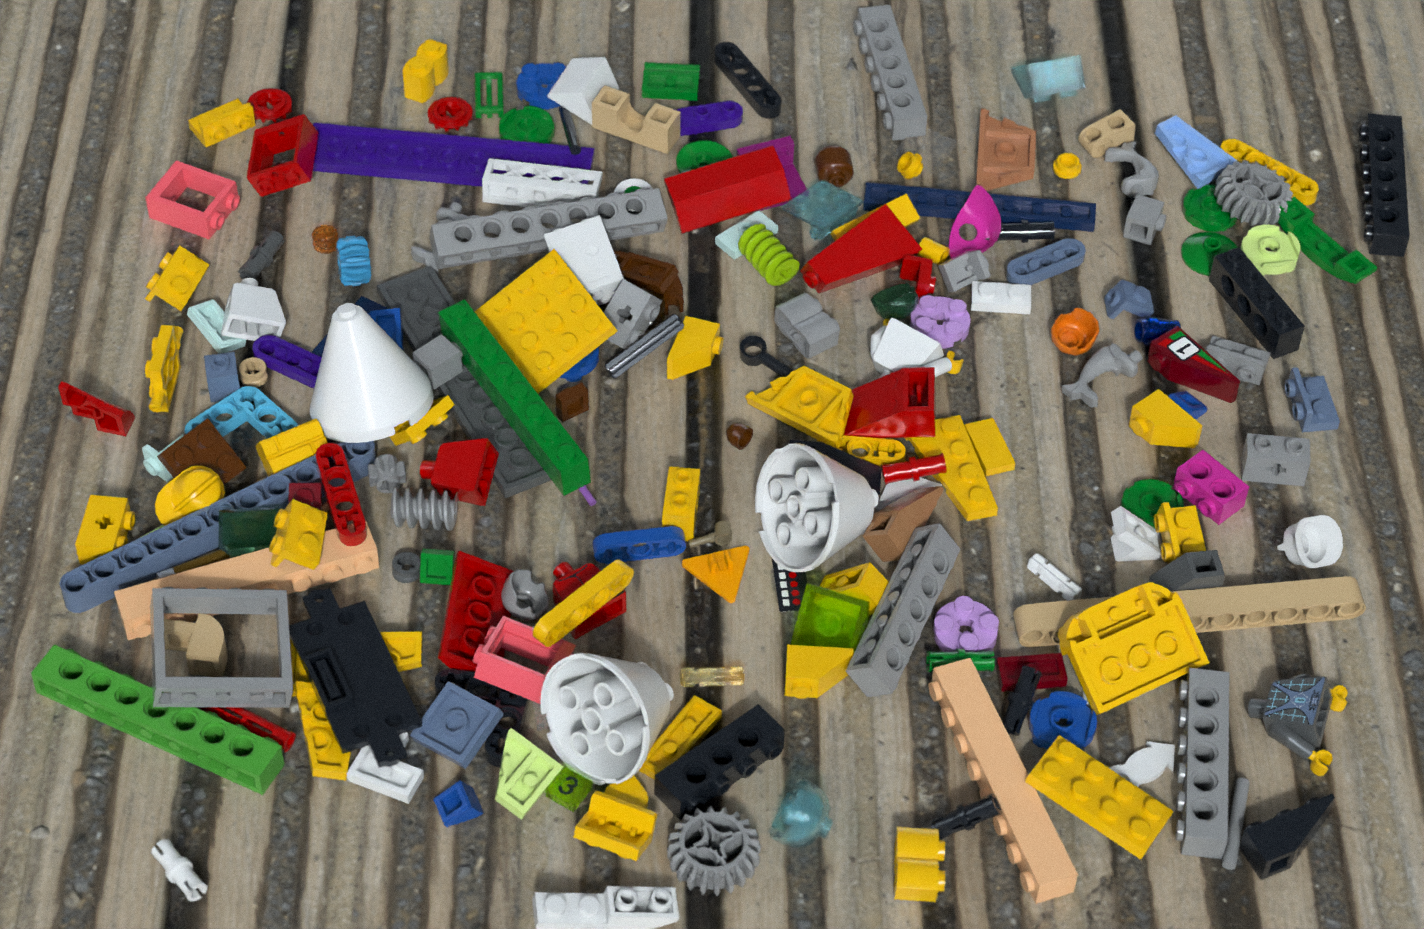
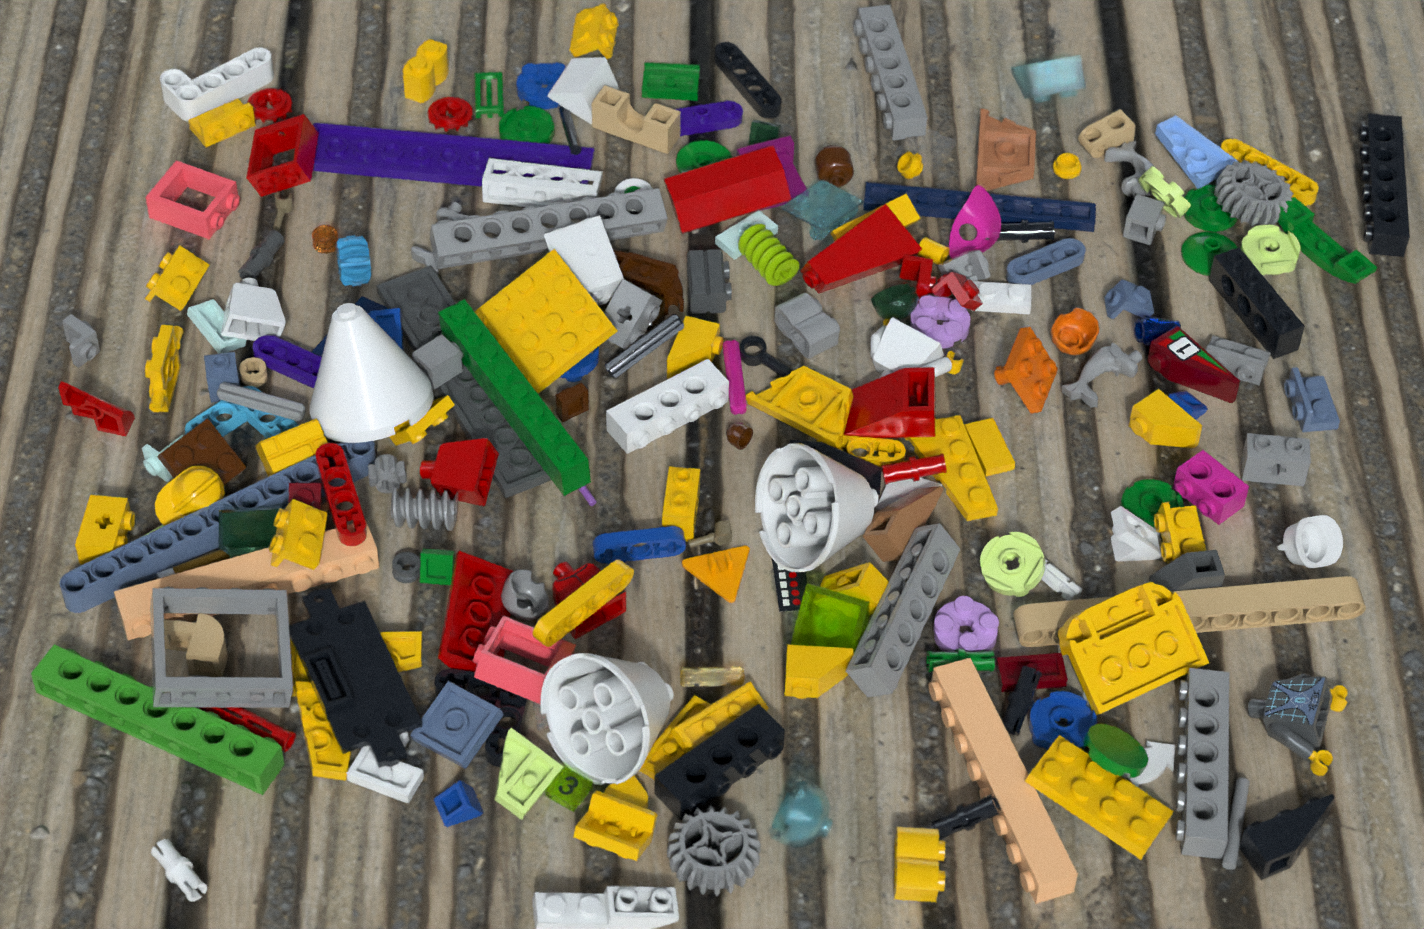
none -> light grey bracket [62,314,100,368]
none -> white beam [160,48,274,121]
none -> light grey axle [217,382,306,421]
none -> dark tan hand [273,192,293,231]
none -> yellow bracket [569,3,618,59]
none -> white brick [606,359,729,454]
none -> yellow tile [670,681,769,754]
none -> dark grey brick [687,249,732,314]
none -> dark pink axle [723,340,747,415]
none -> clear green tile [748,120,781,146]
none -> red bracket [931,272,983,311]
none -> yellowish green plate [980,532,1046,597]
none -> orange plate [994,327,1058,414]
none -> green tile [1083,724,1149,778]
none -> yellowish green plate [1138,166,1191,218]

